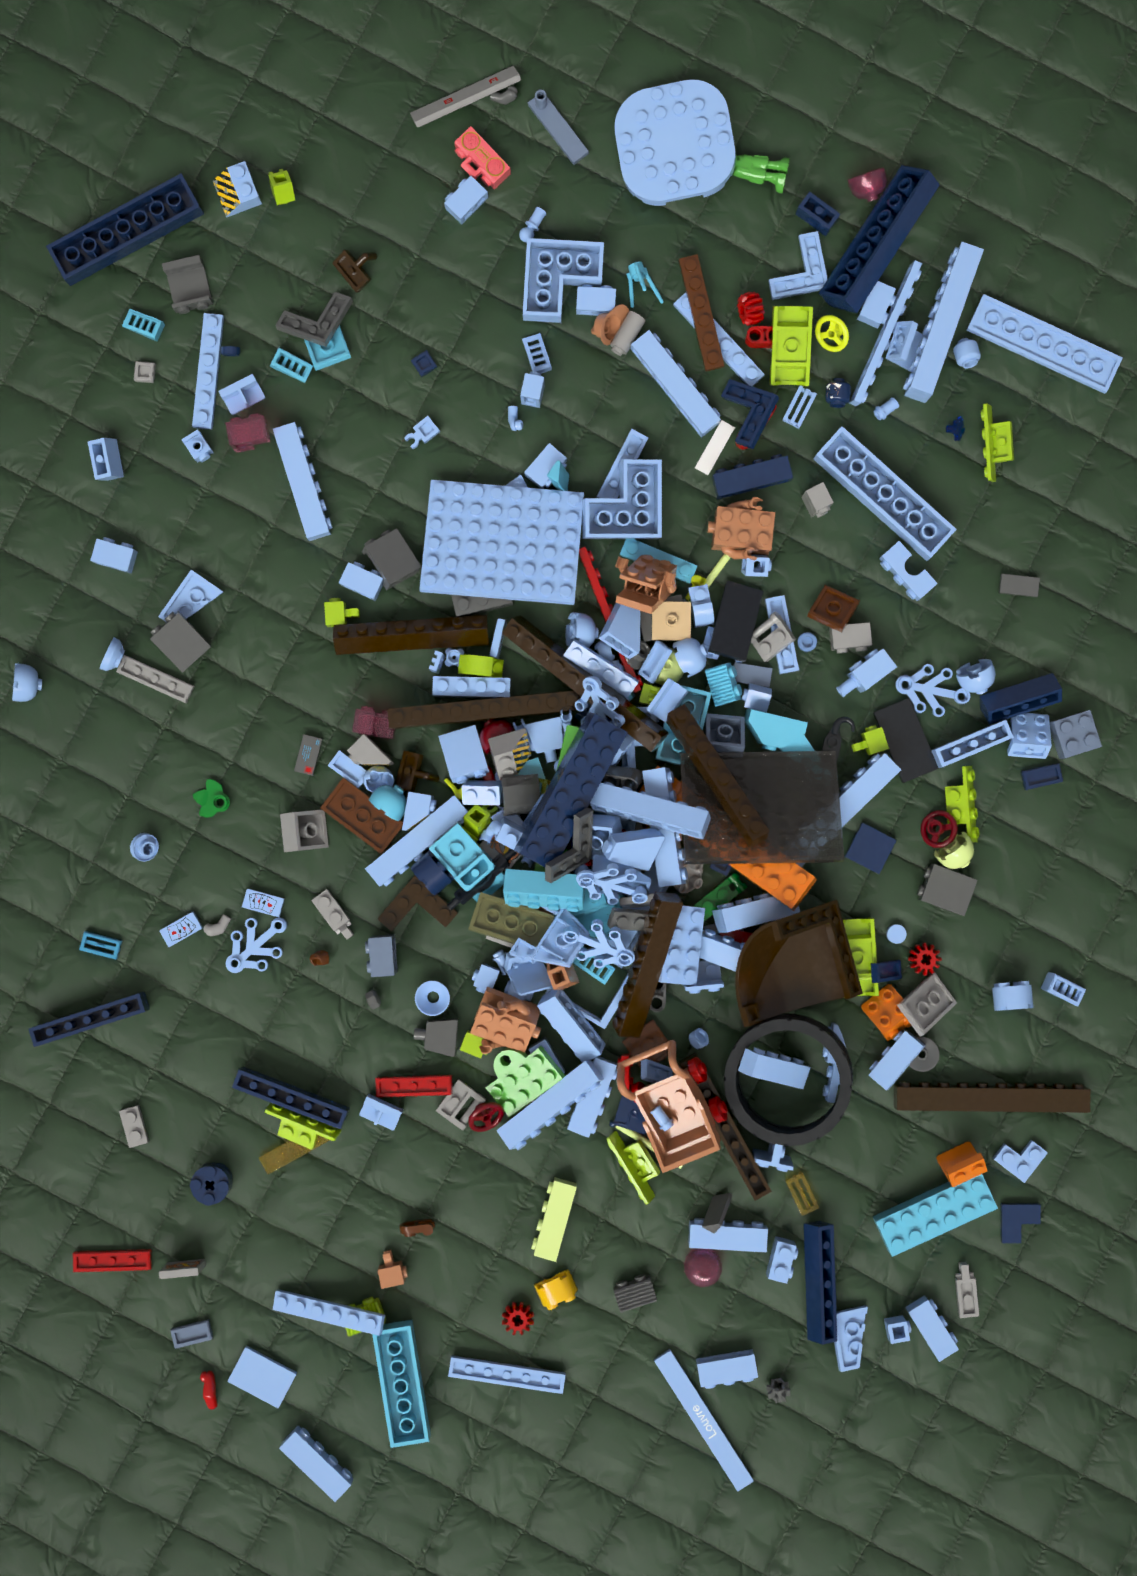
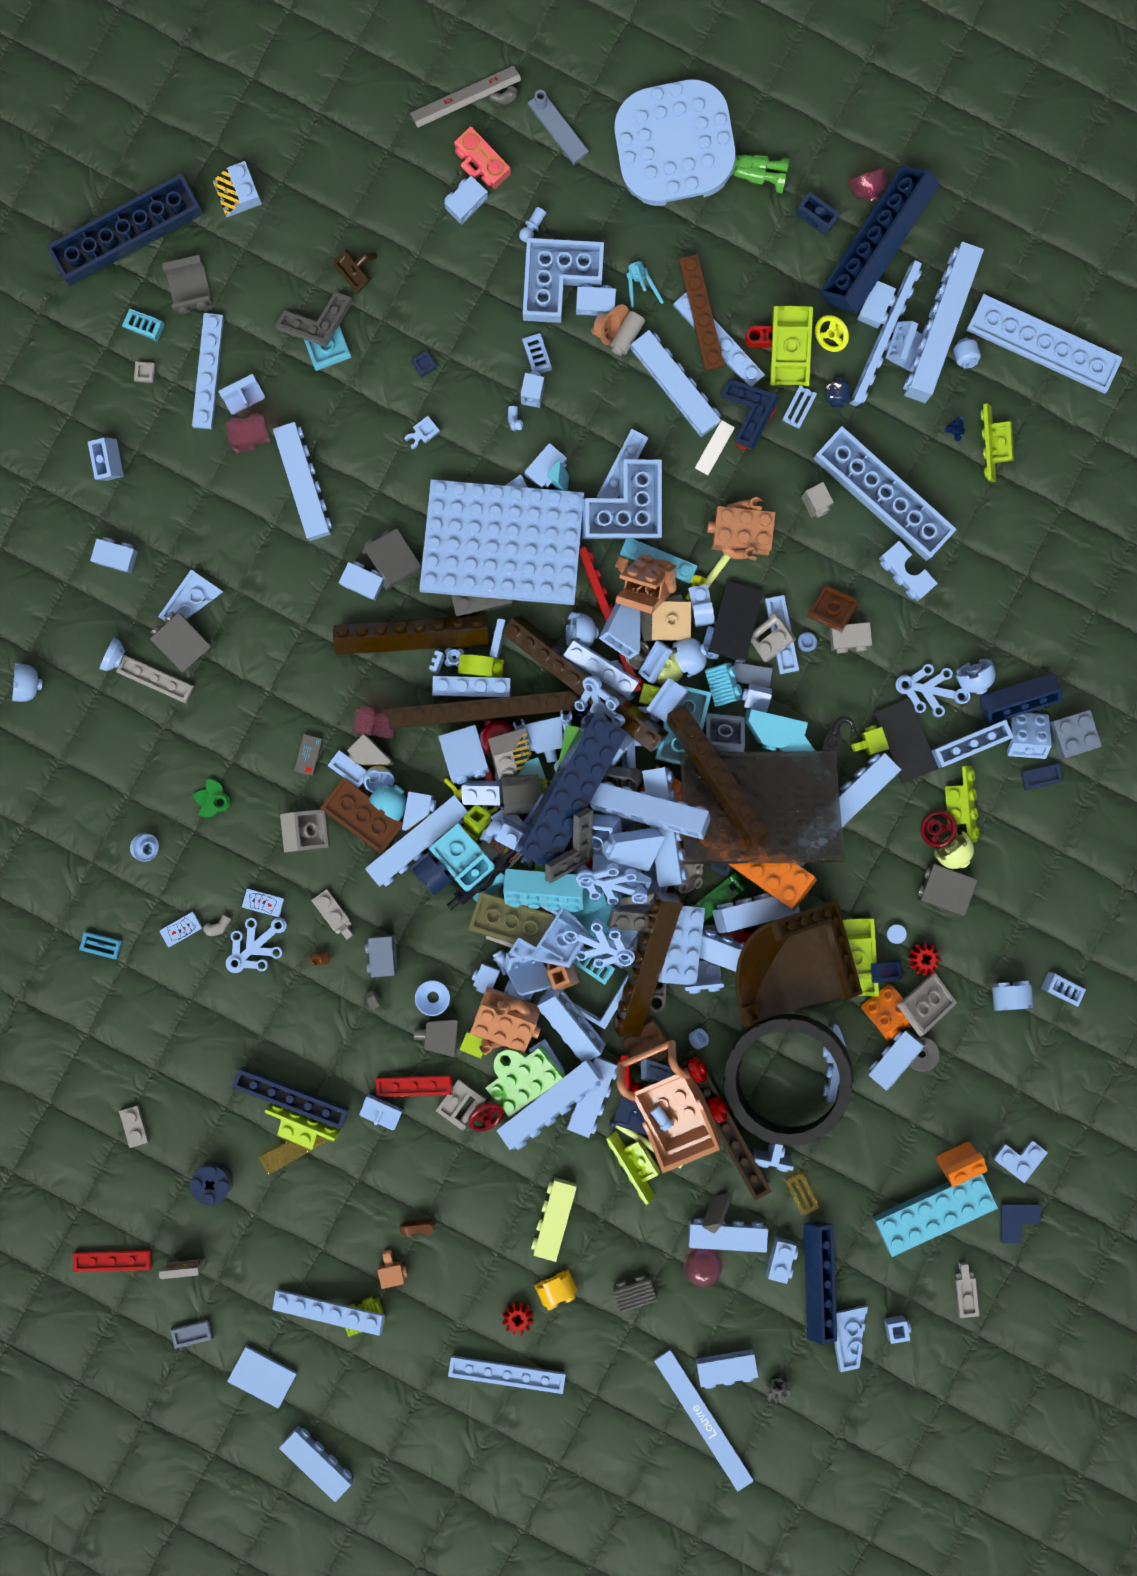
dark blue brick [29,991,150,1047] -> none
light blue brick [182,429,213,463] -> none
red arm [200,1370,218,1409] -> none
dark blue tile [221,346,240,356] -> none
lime brick [268,169,295,205] -> none
medium azure slope [270,348,313,383] -> none
lime brick [324,598,360,627] -> none
medium azure brick [372,1320,431,1448] -> none
dark brown plate [378,875,458,932] -> none
dark brown plate [395,750,439,792] -> none
light blue piece [594,641,615,661] -> none
dark blue brick [712,454,793,500] -> none
red gear [737,292,765,326] -> none
light blue brick [738,1047,811,1089] -> none
light blue brick [741,554,772,577] -> none
light blue plate [768,231,828,300] -> none
light blue brick [836,649,897,697] -> none
dark blue tile [844,823,897,874] -> none
light blue pin [874,397,899,420] -> none
dark brown brick [894,1081,1091,1113] -> none
light blue brick [905,1295,959,1362] -> none
dark grey tile [998,574,1040,597] -> none

